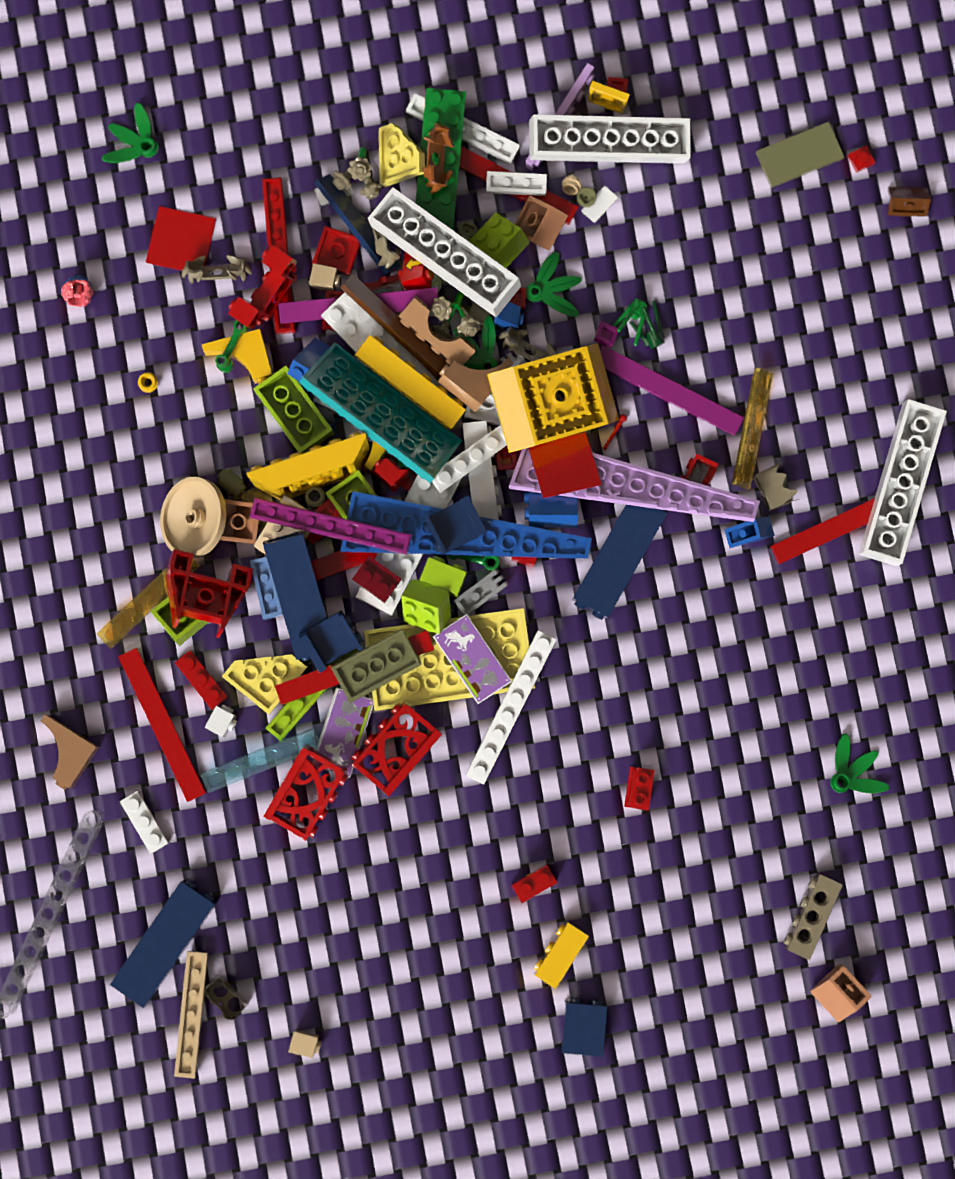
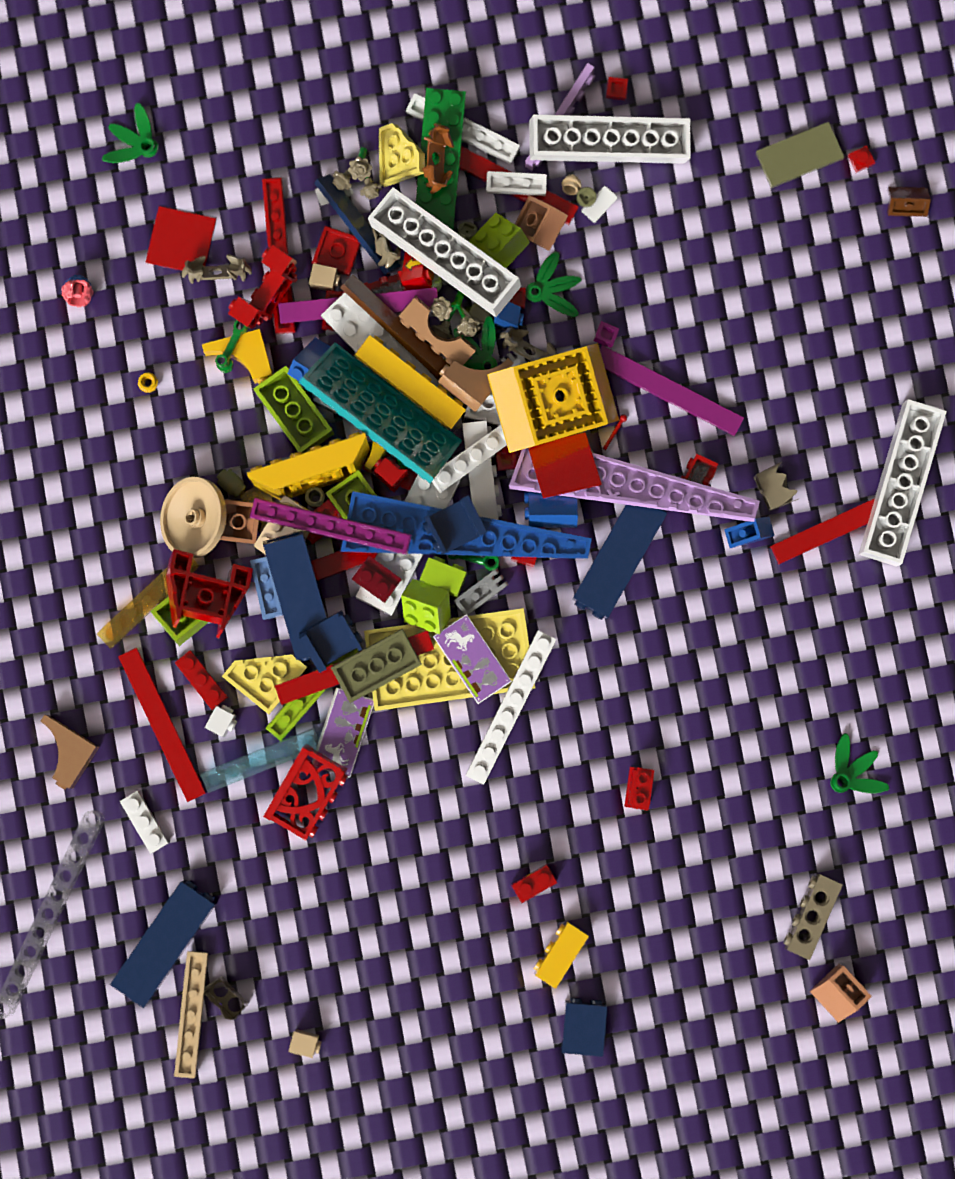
red fence [351,701,442,796] -> none
yellow tile [588,81,630,114] -> none
green plant [612,299,647,346] -> none
dark green plant [629,300,665,349] -> none
clear yellow plate [732,368,773,489] -> none

